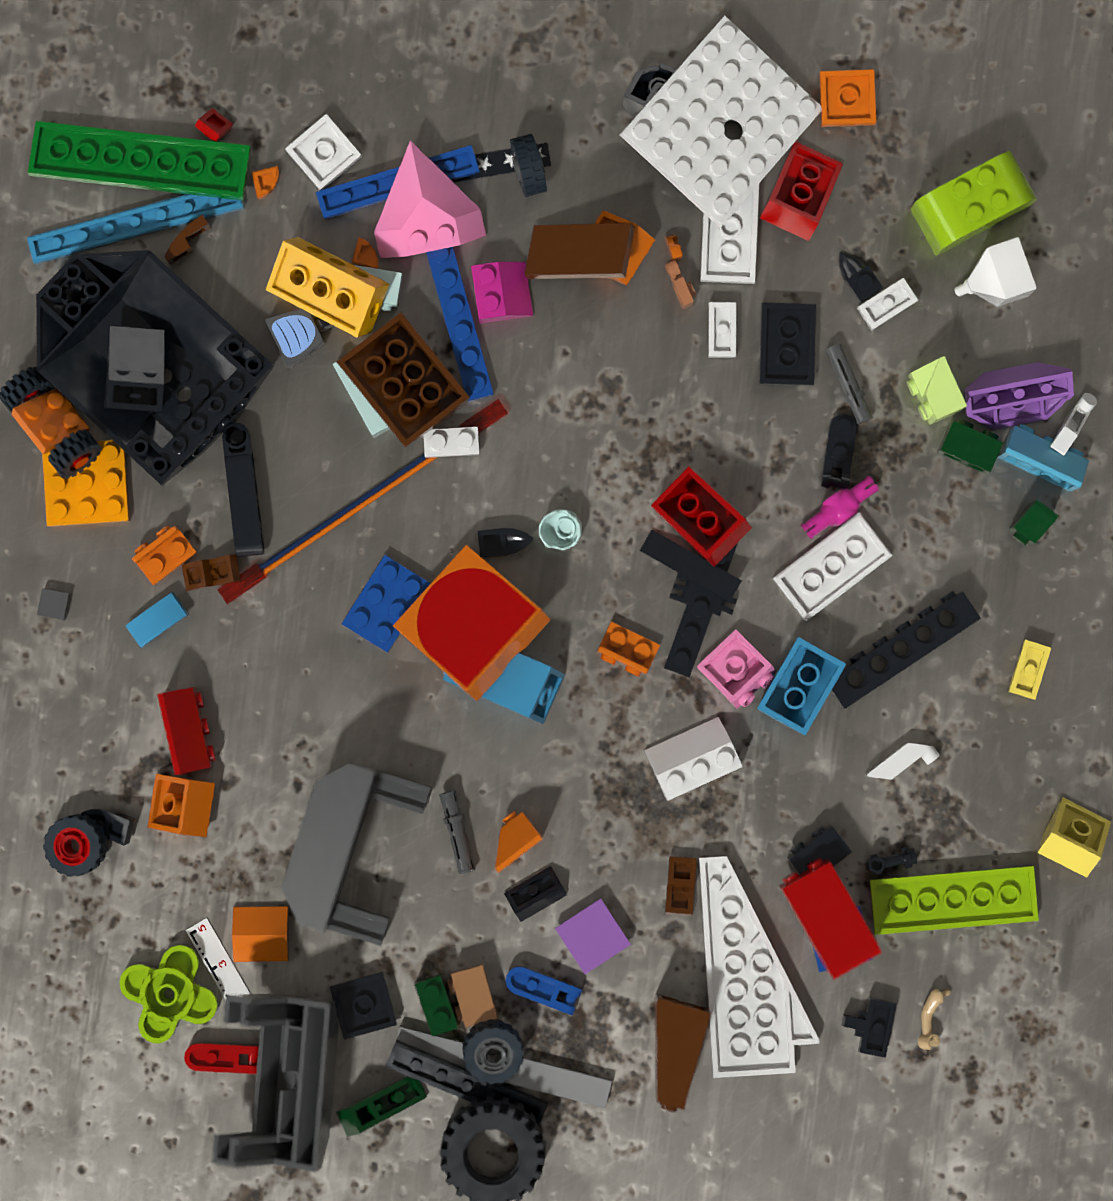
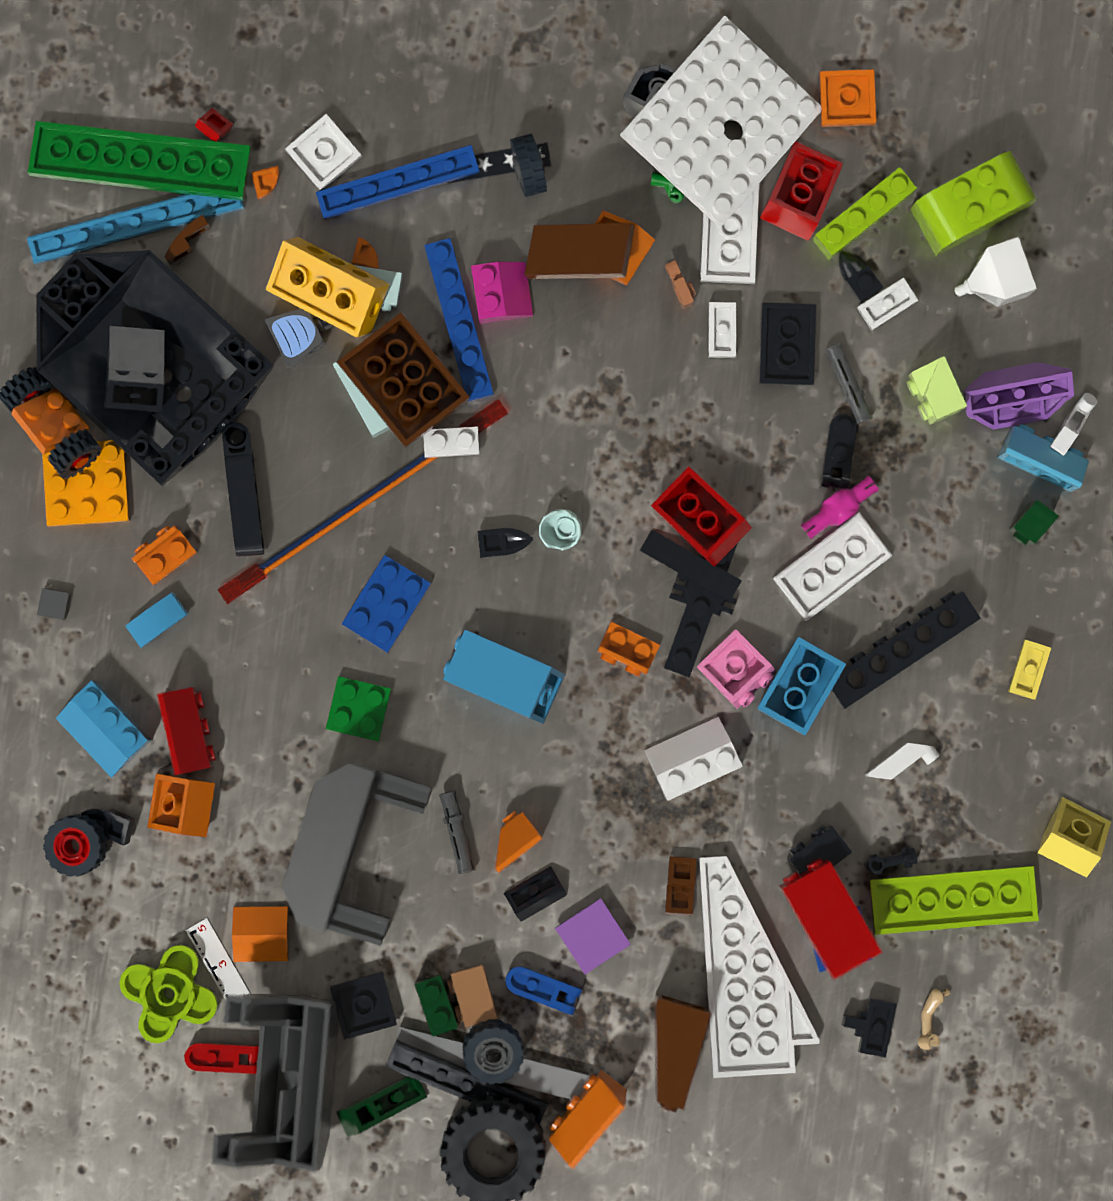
reddish brown slope [182,554,241,591] -> none
bright pink wedge [374,140,486,258] -> none
red tile [393,545,551,701] -> none
orange tile [665,234,683,261] -> none
dark green brick [937,419,1004,475] -> none
none -> dark azure slope [56,680,152,778]
none -> green plate [326,676,391,742]
none -> orange slope [549,1070,627,1169]
none -> green arm [650,172,685,203]
none -> lime brick [812,167,917,261]

